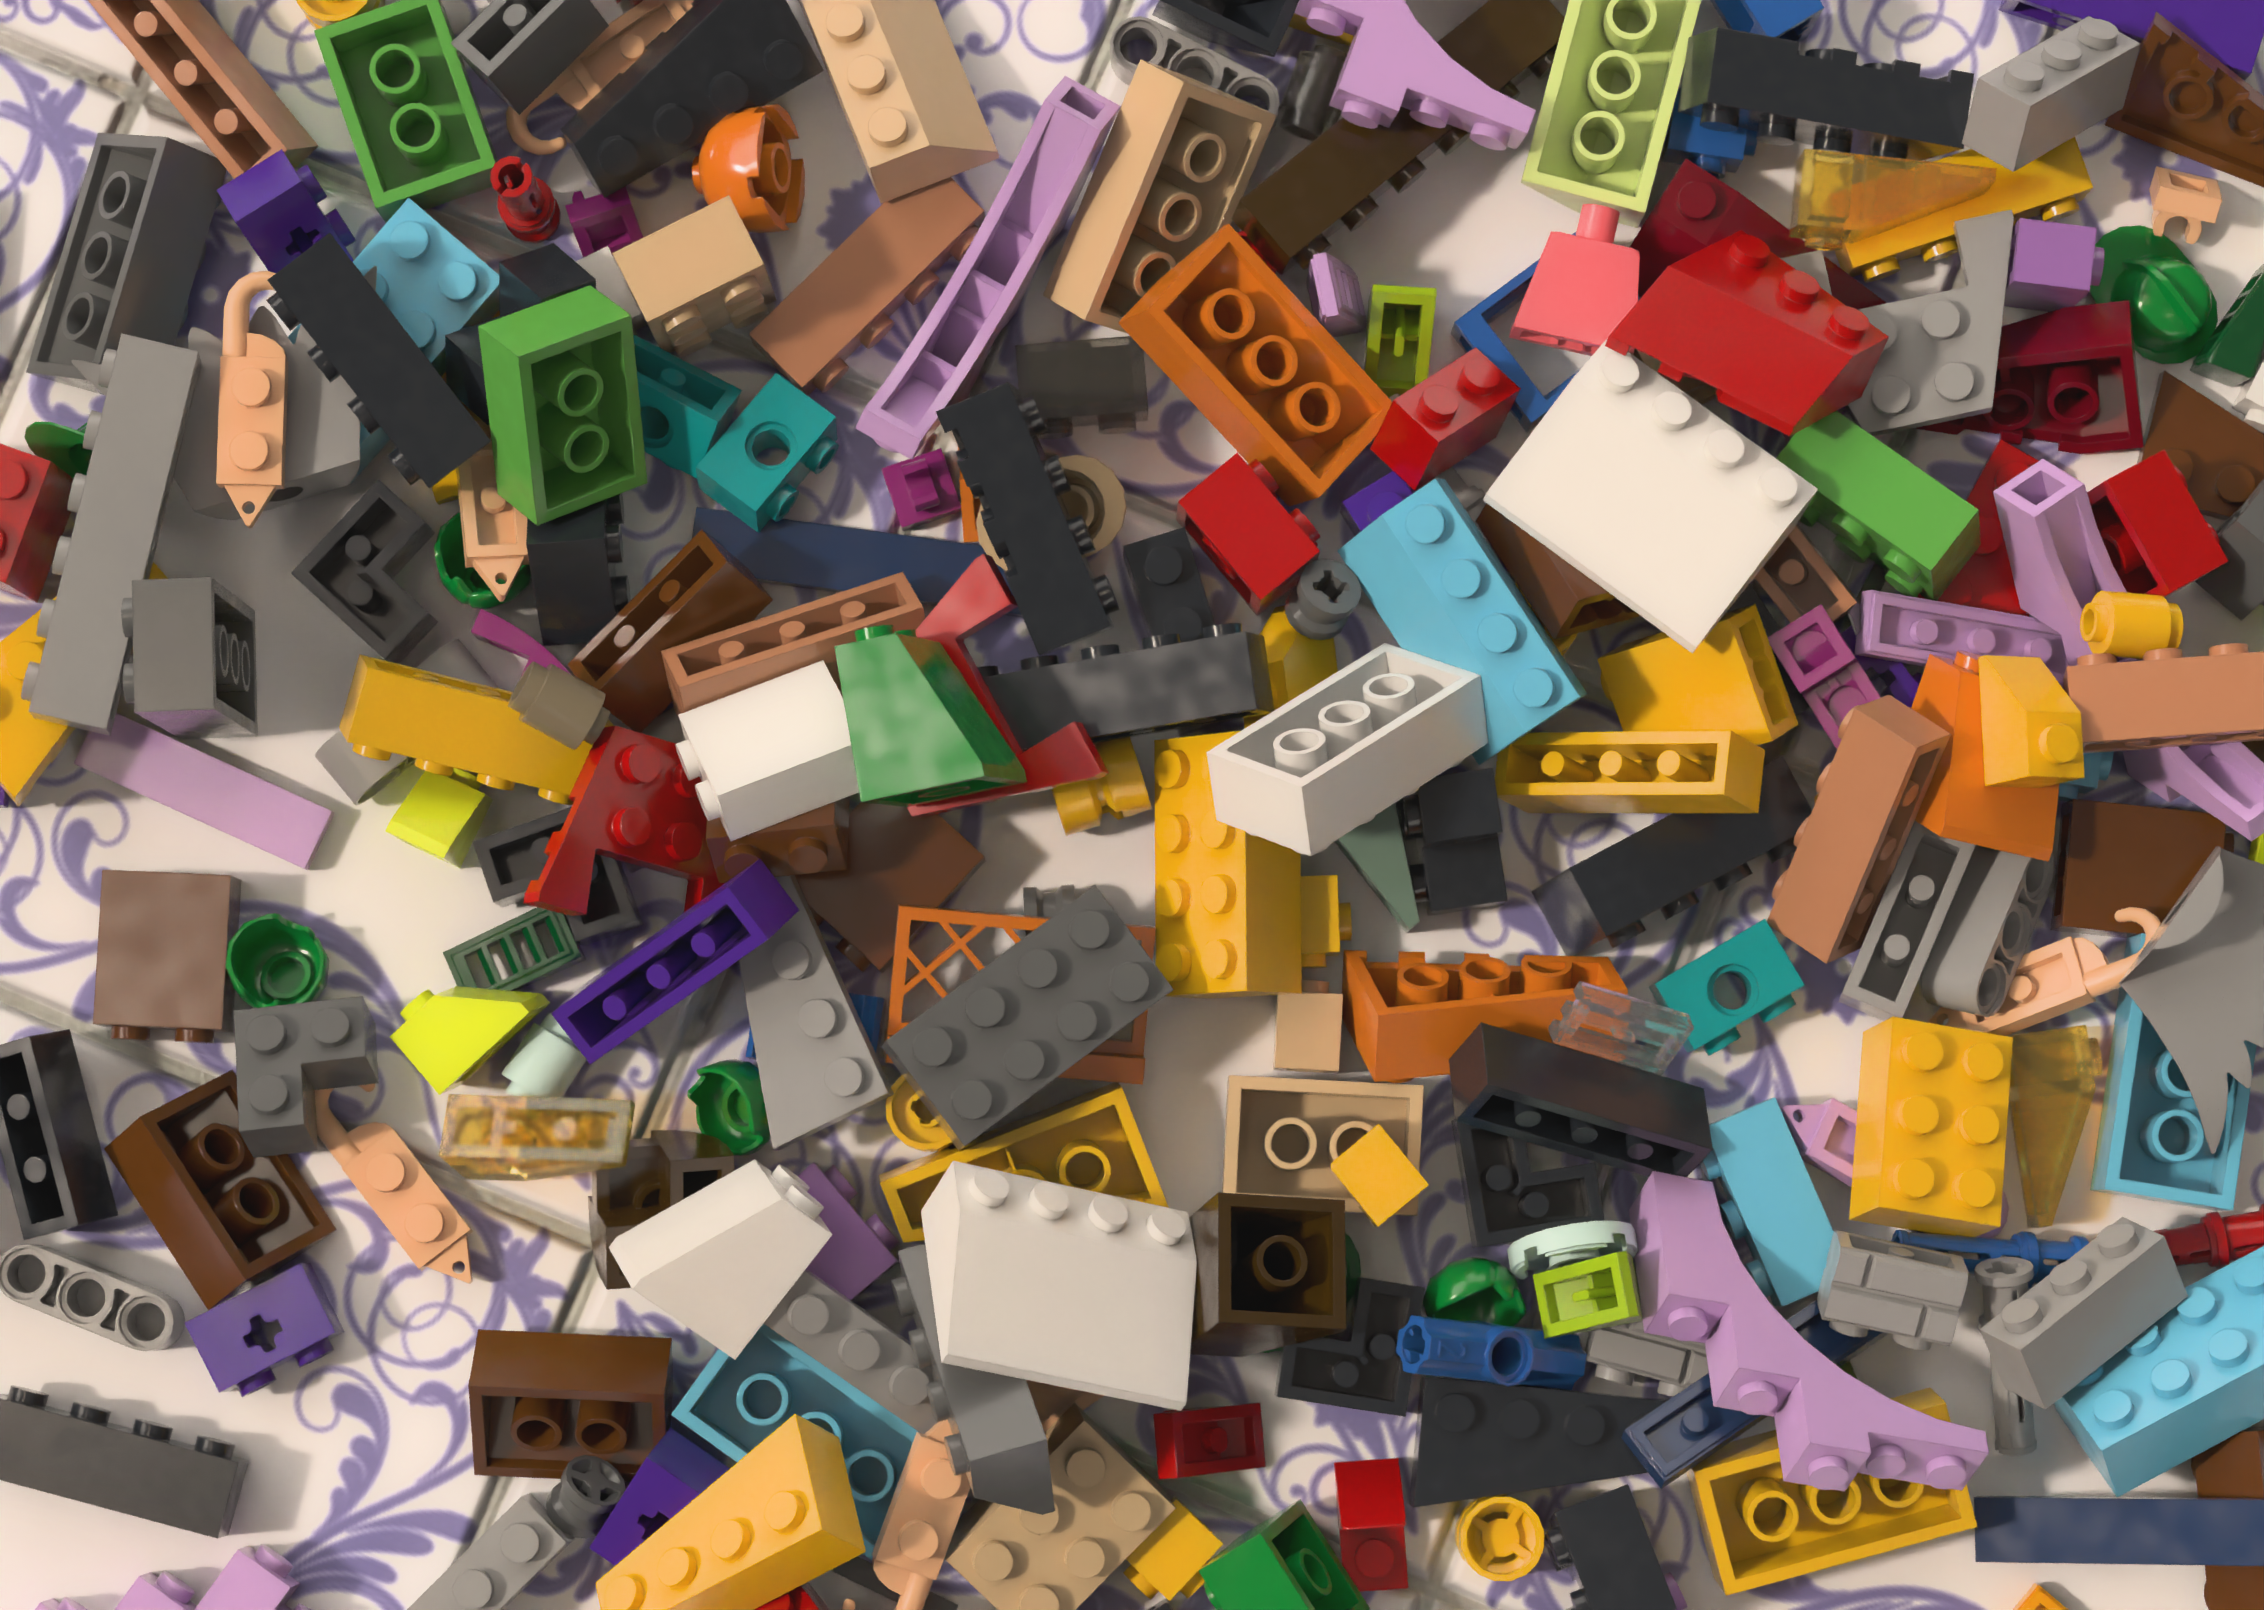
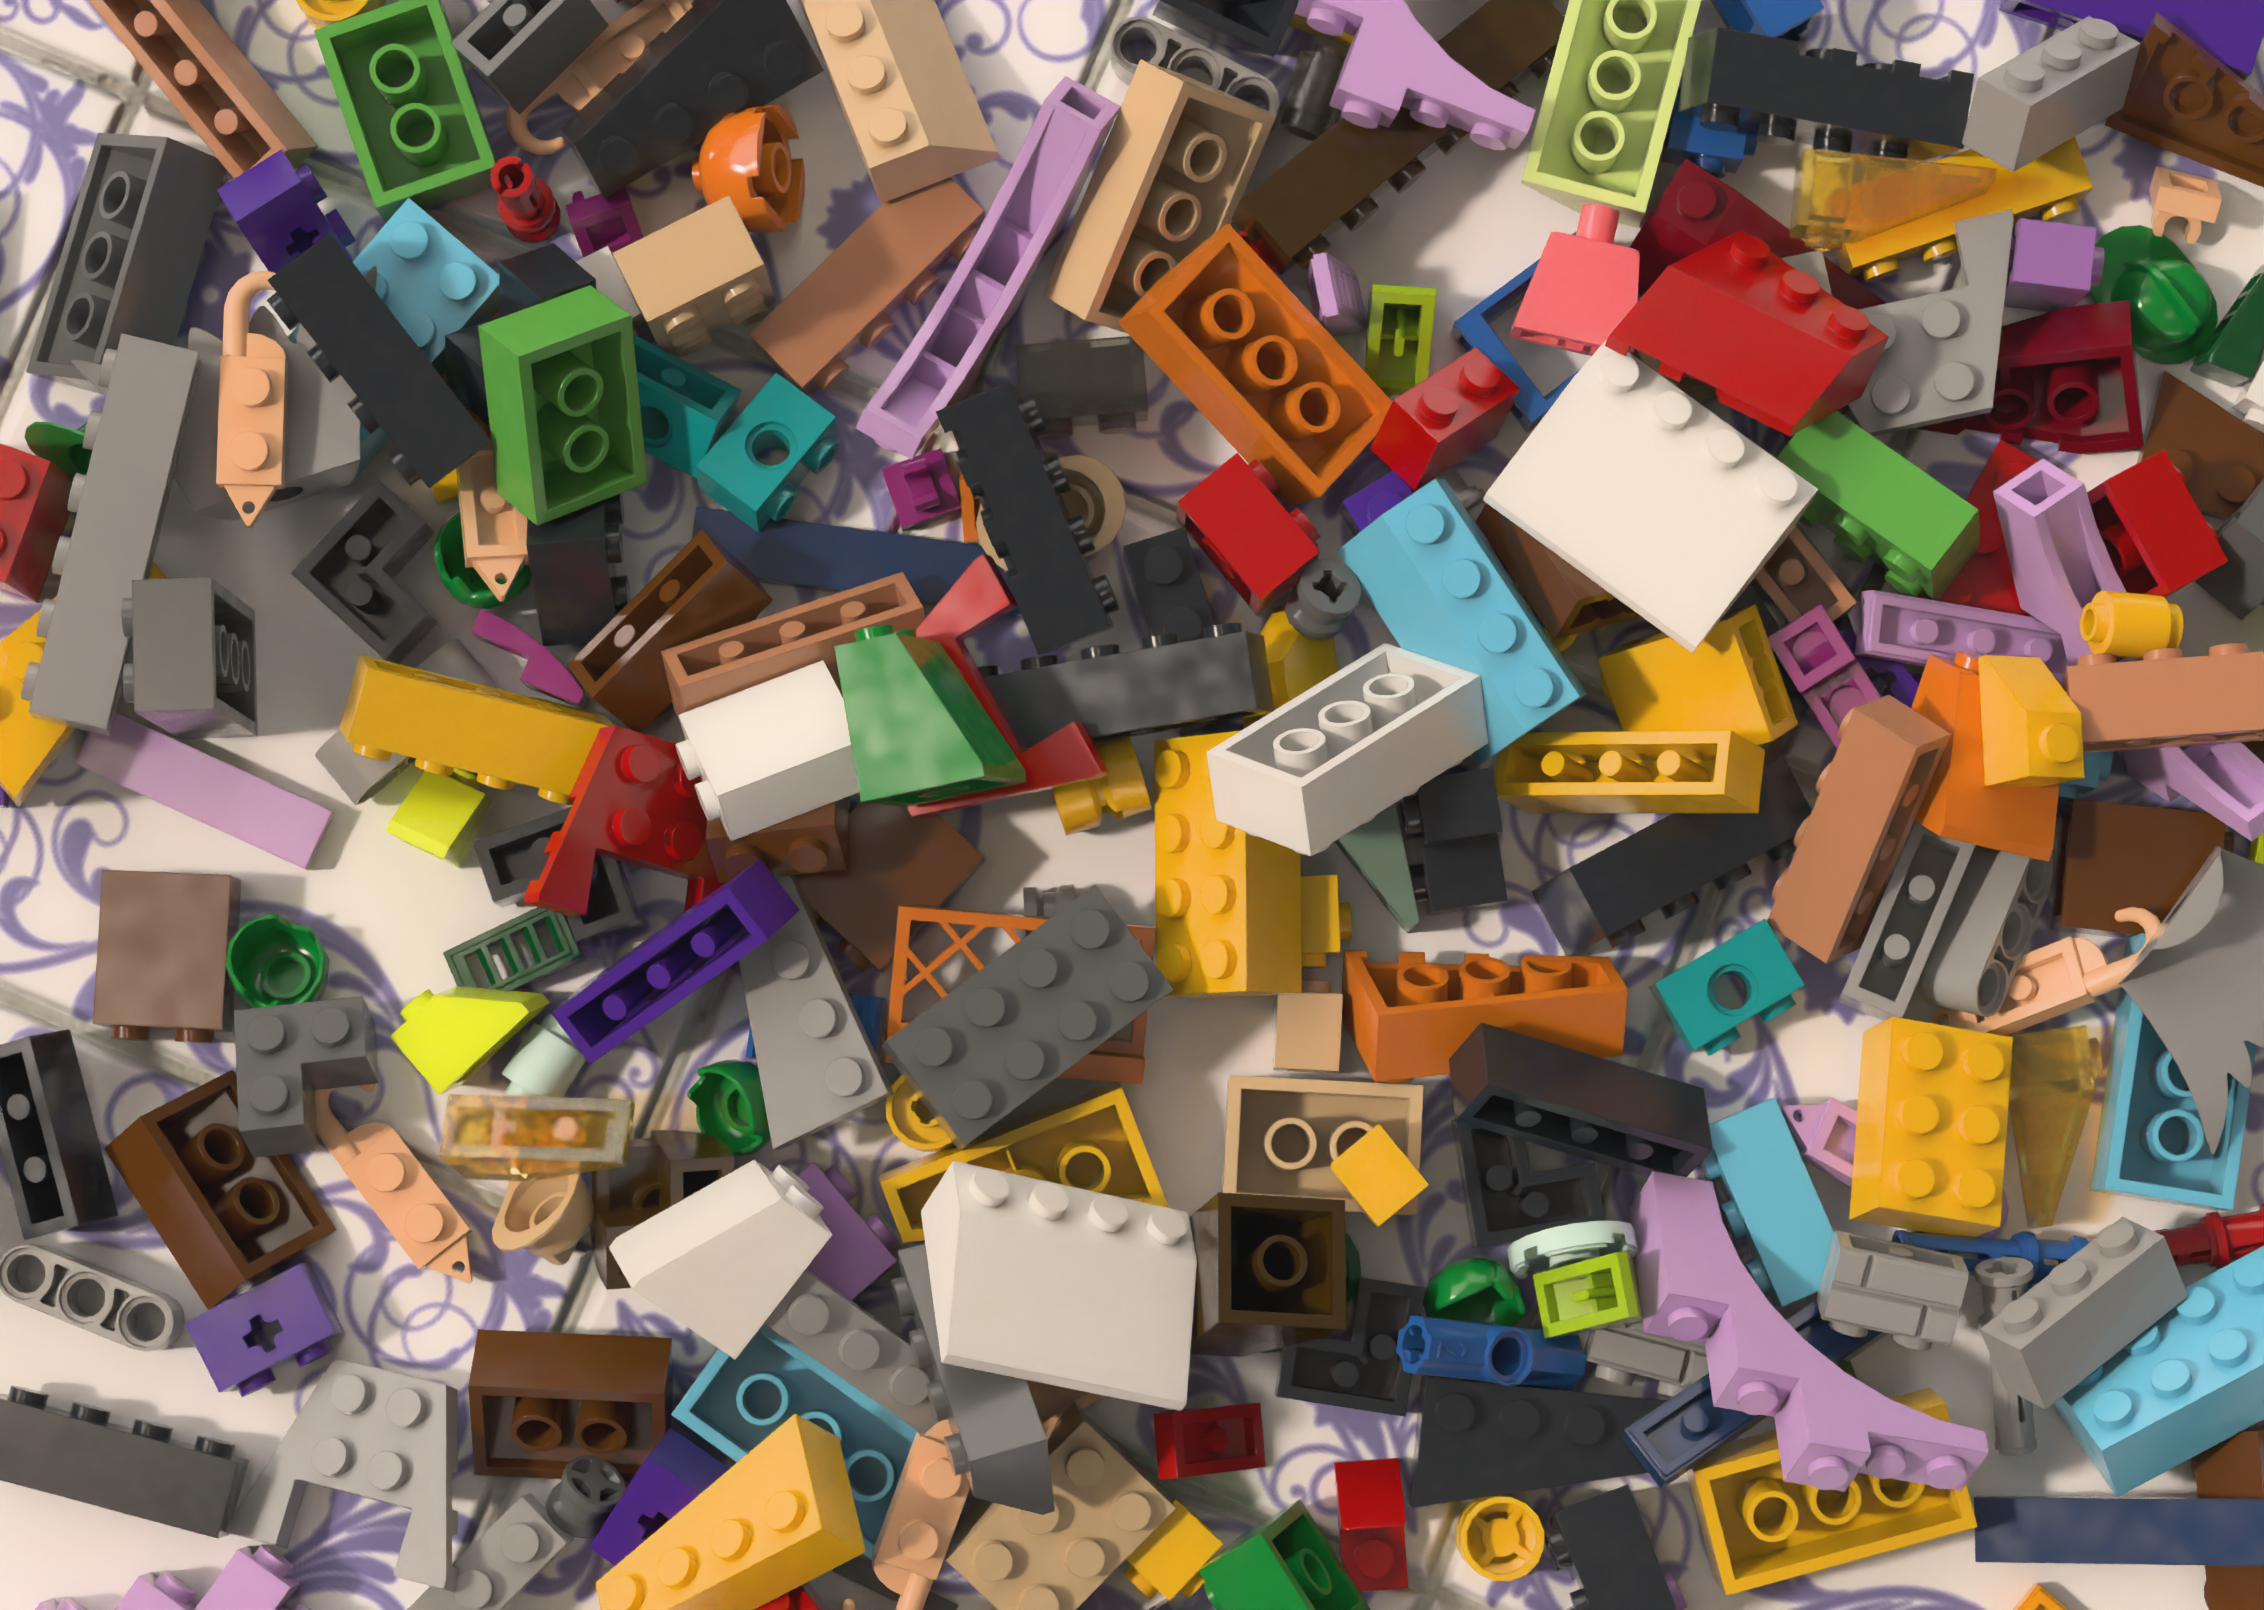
dark tan brick [508,661,610,750] -> none
clear tile [1548,981,1694,1075] -> none
none -> light grey wing [226,1358,458,1593]
none -> tan piece [492,1118,594,1265]

